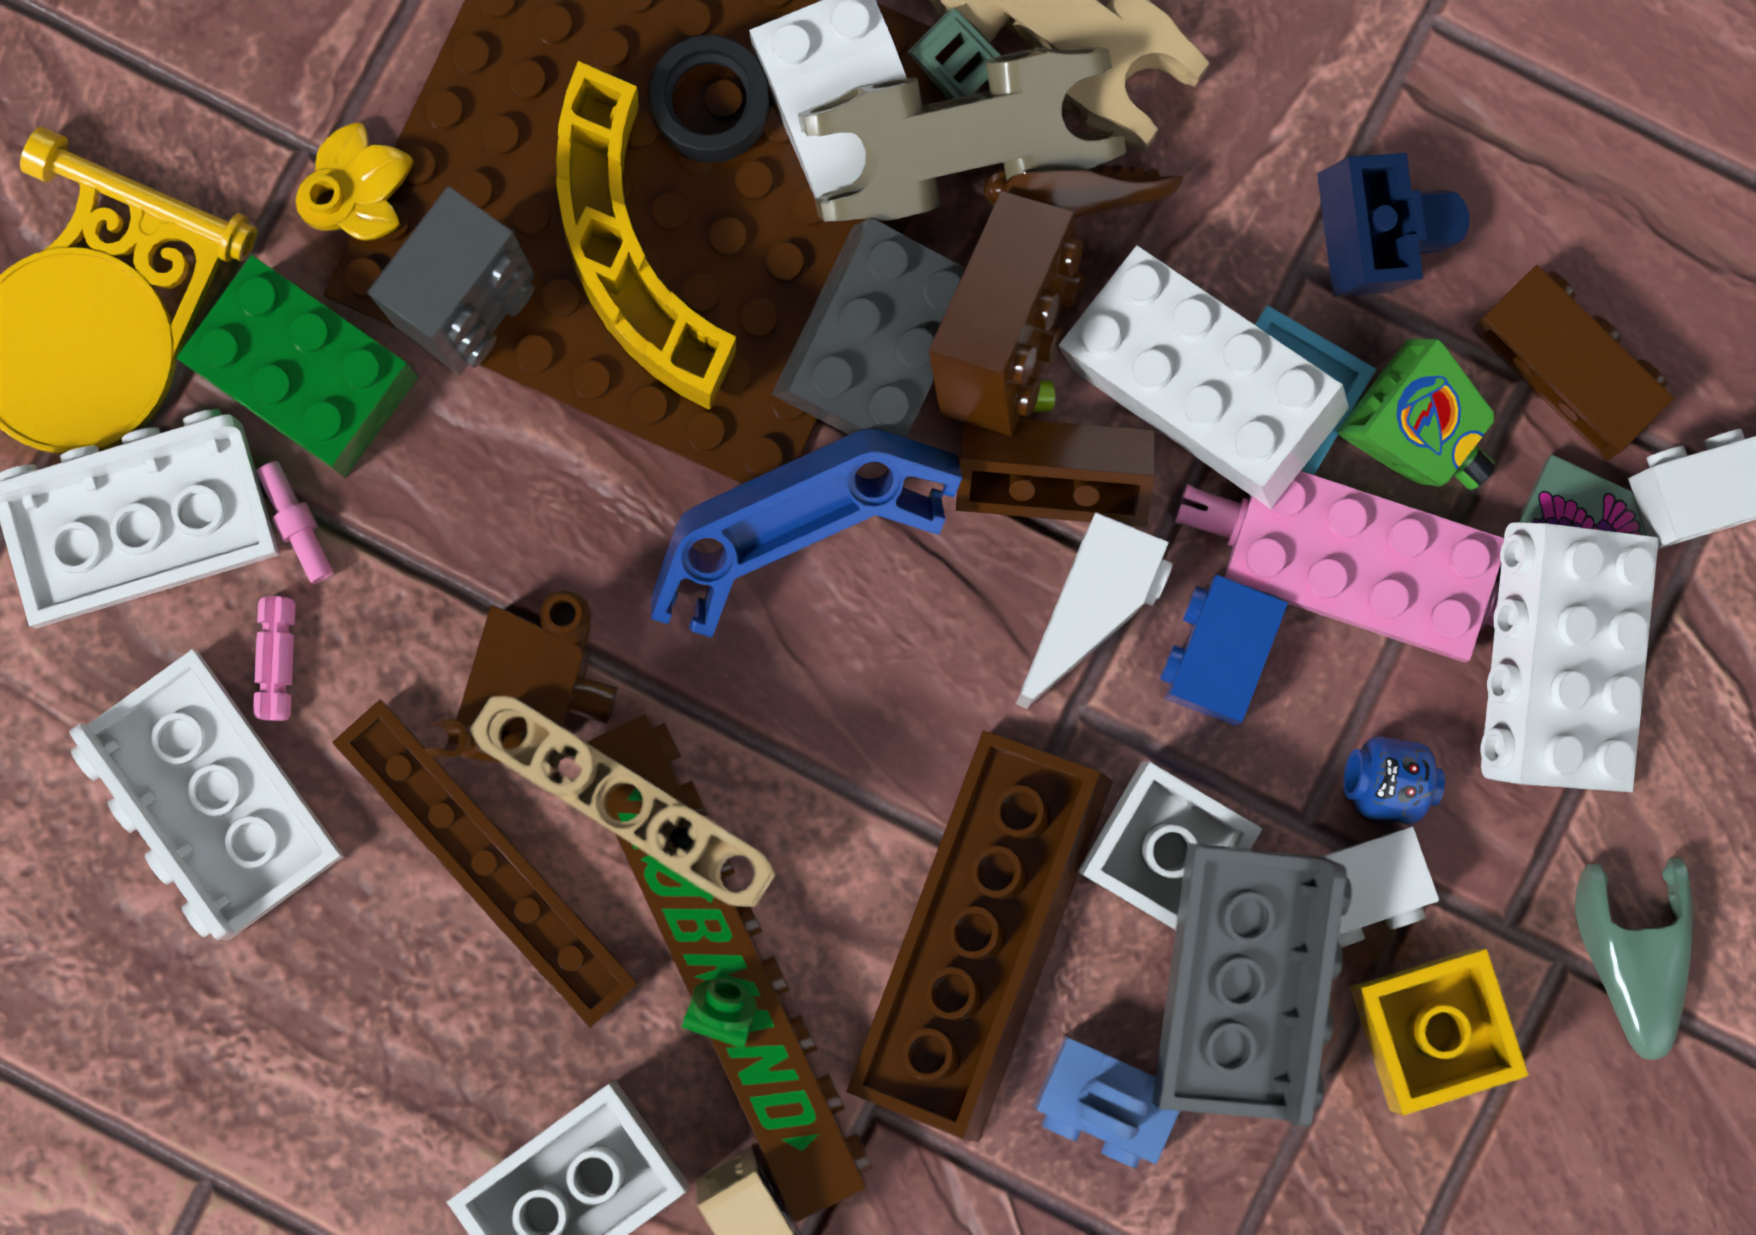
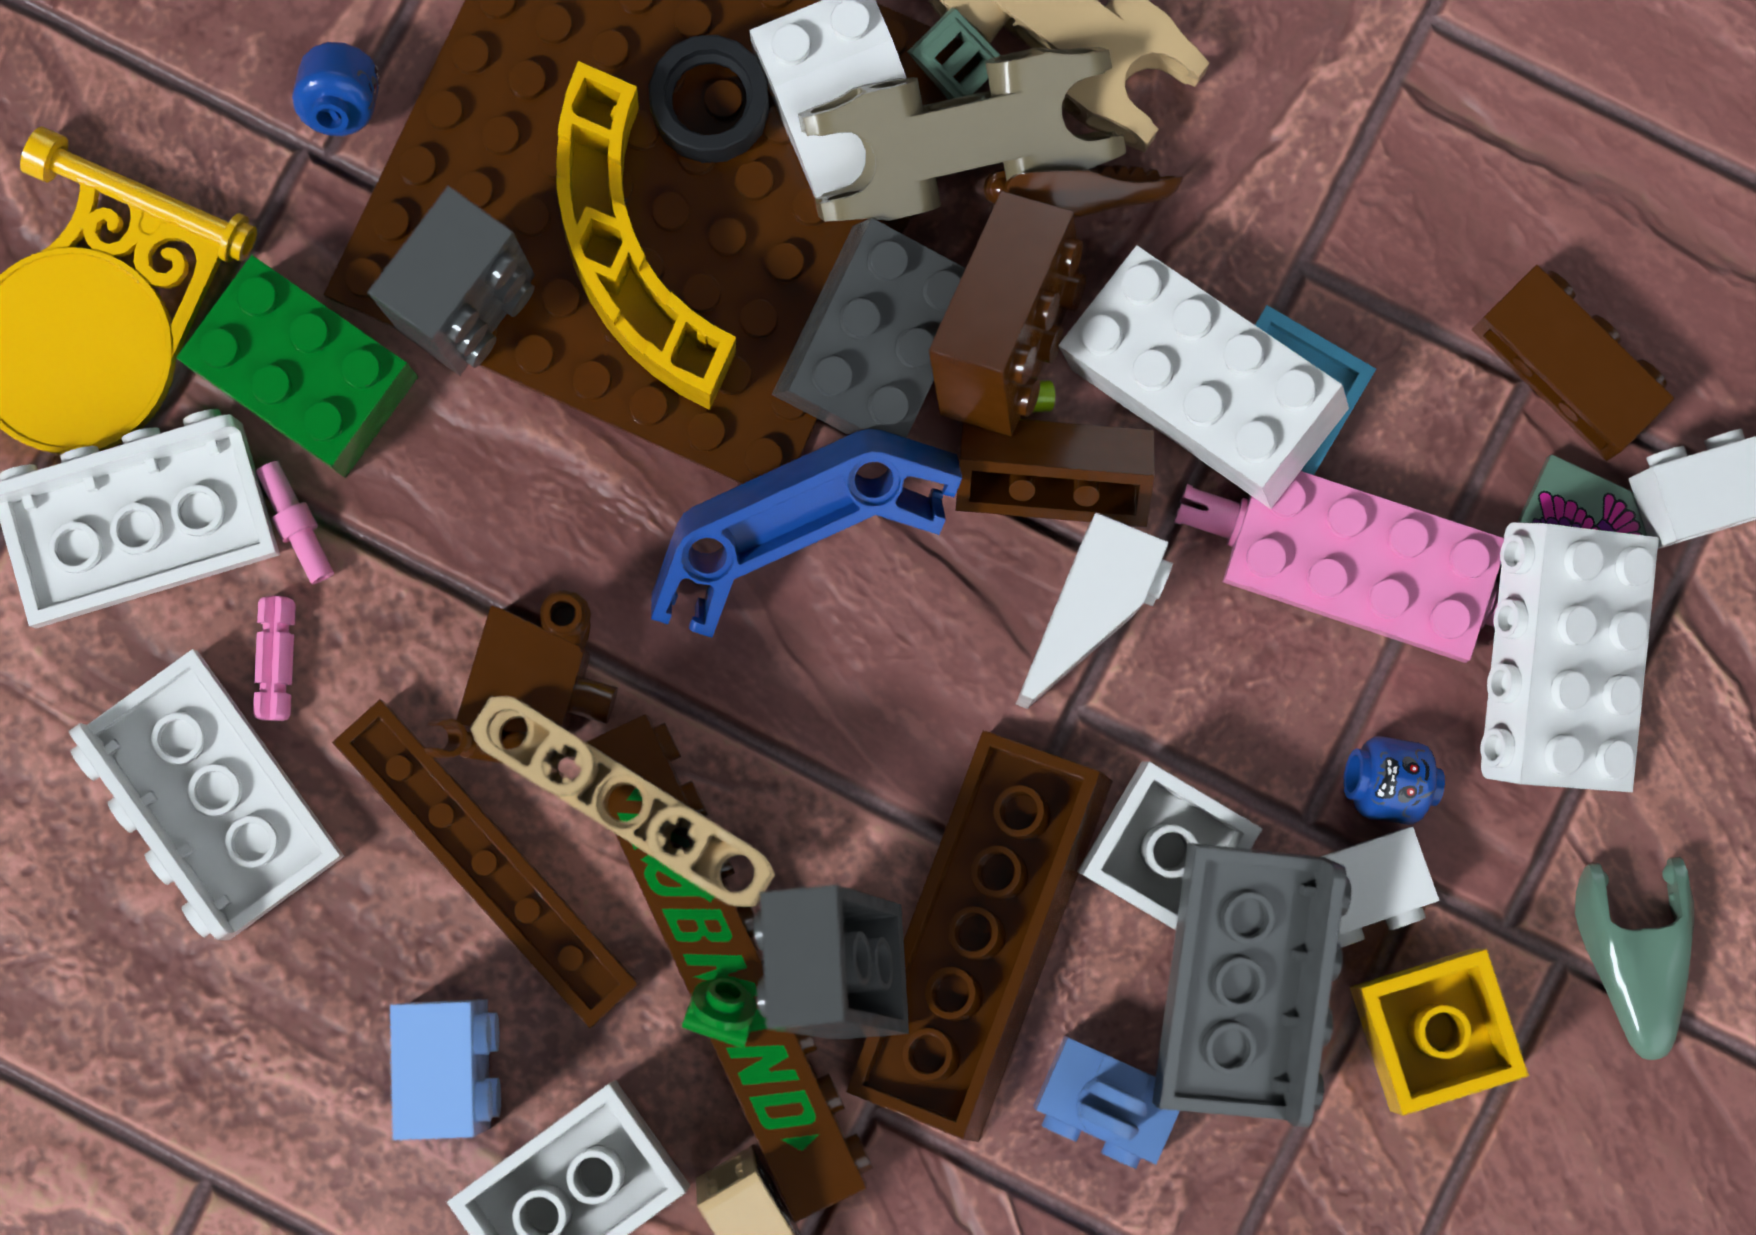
yellow plate [295,123,414,240] -> none
blue brick [1159,574,1288,727] -> none
dark blue brick [1317,153,1470,297] -> none
bright green torso [1336,339,1495,490] -> none
none -> blue head [292,42,380,136]
none -> light blue brick [390,999,501,1140]
none -> dark grey brick [754,884,909,1040]

